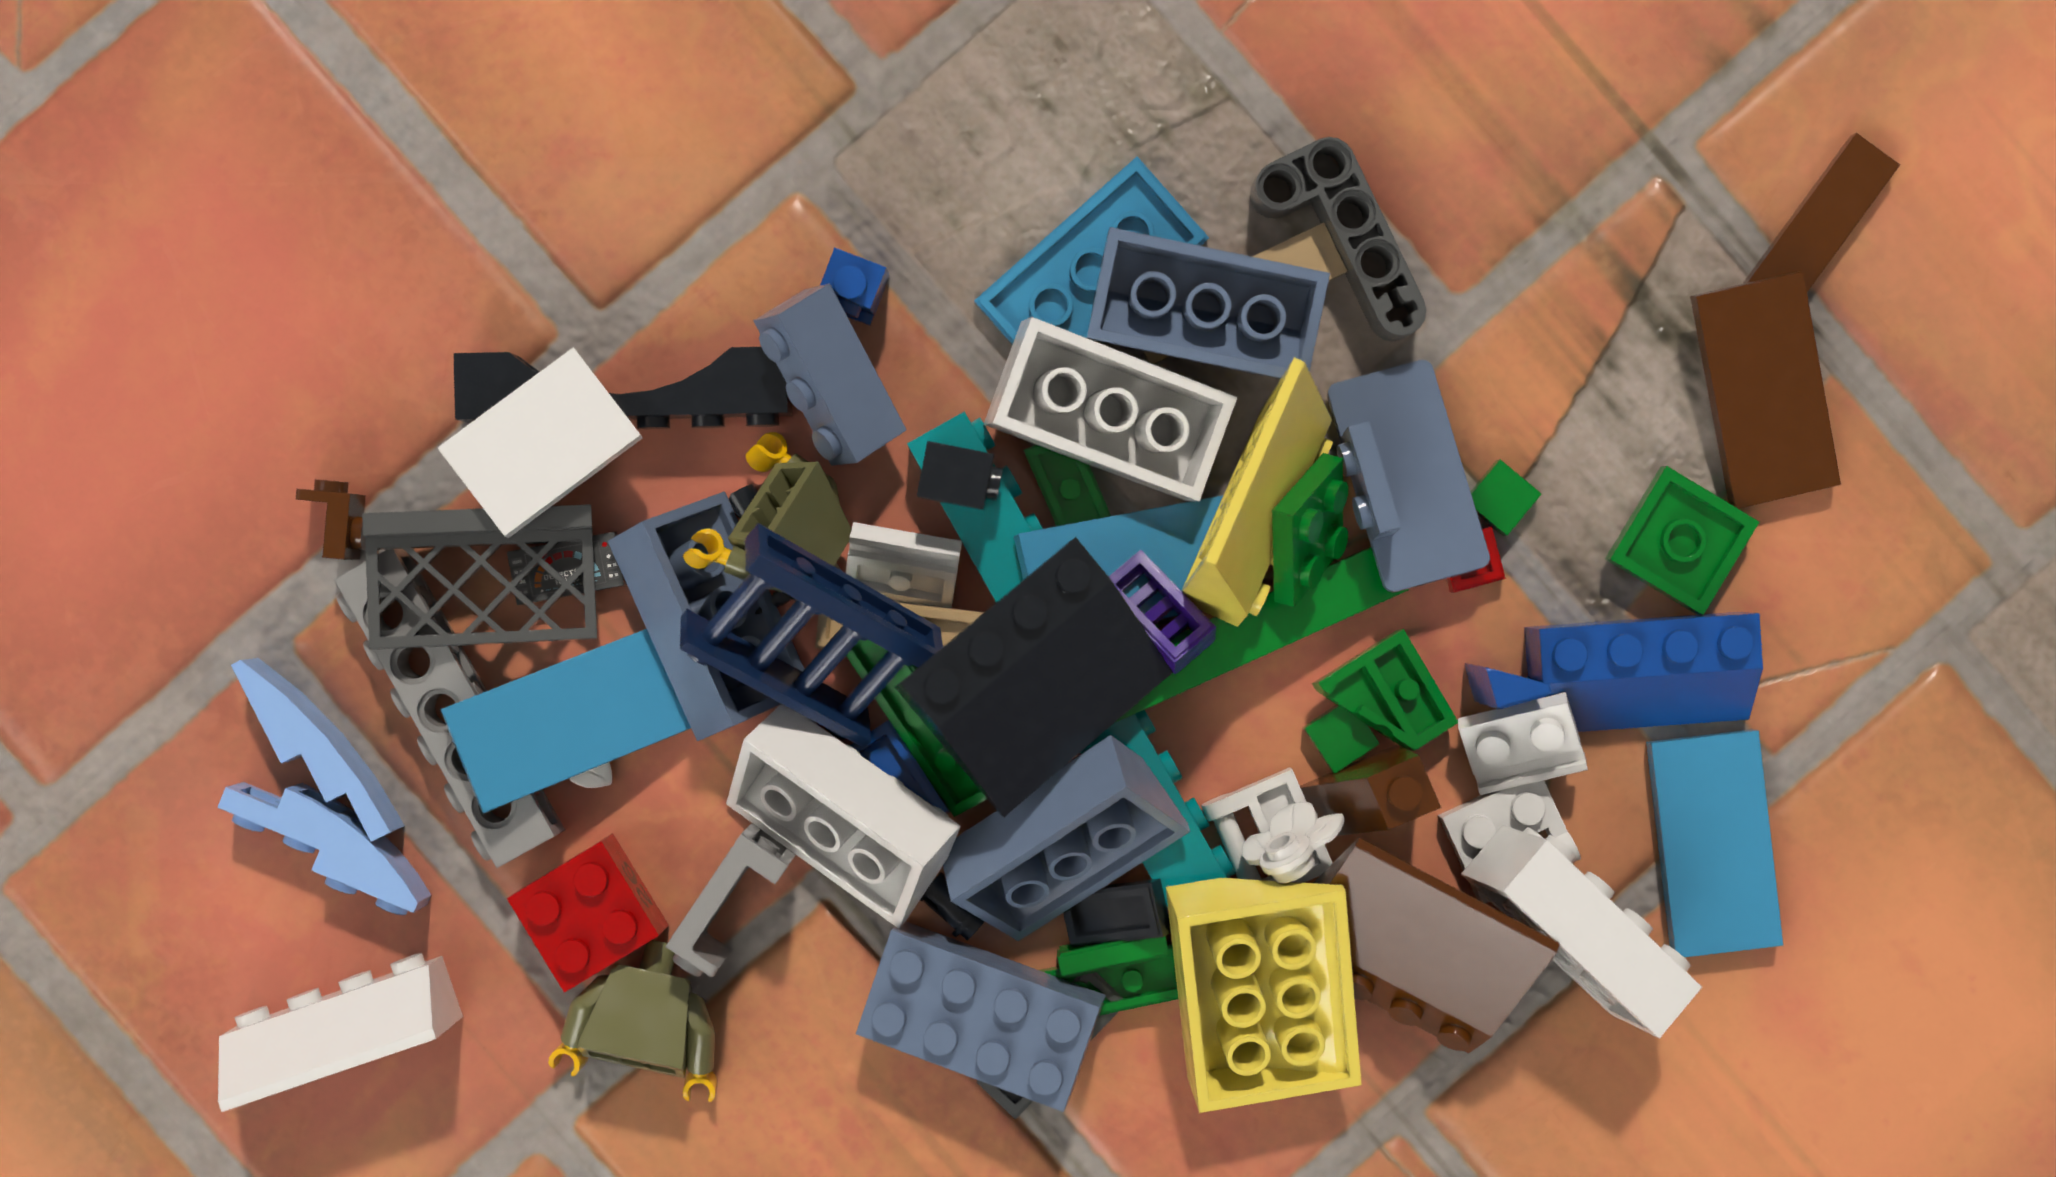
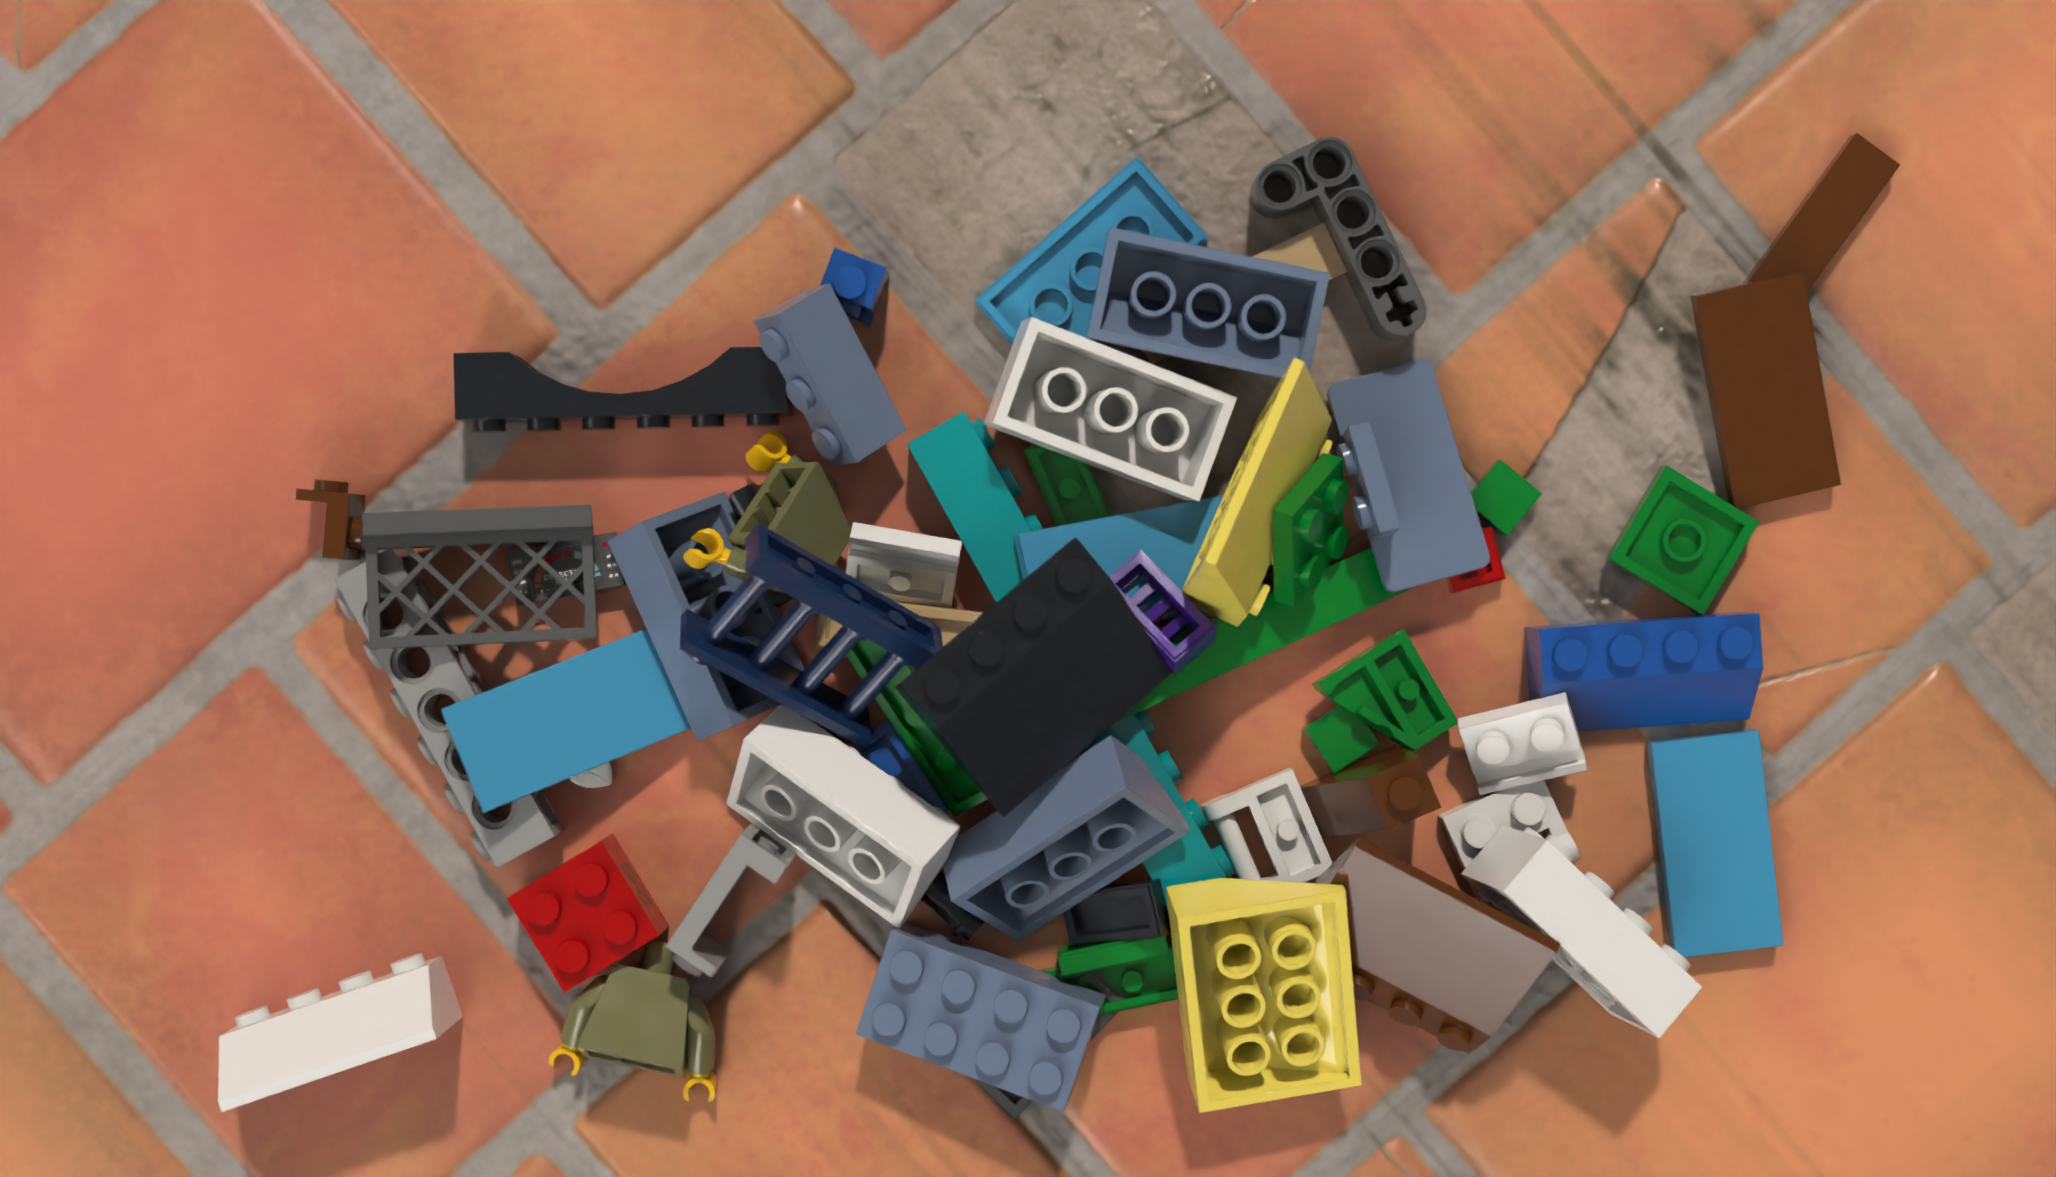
light blue slope [217,782,431,915] -> none
light blue slope [231,658,405,842] -> none
white tile [437,347,643,538] -> none
black brick [917,441,1003,511] -> none
white plate [1242,802,1344,883] -> none
blue slope [1465,663,1551,710] -> none

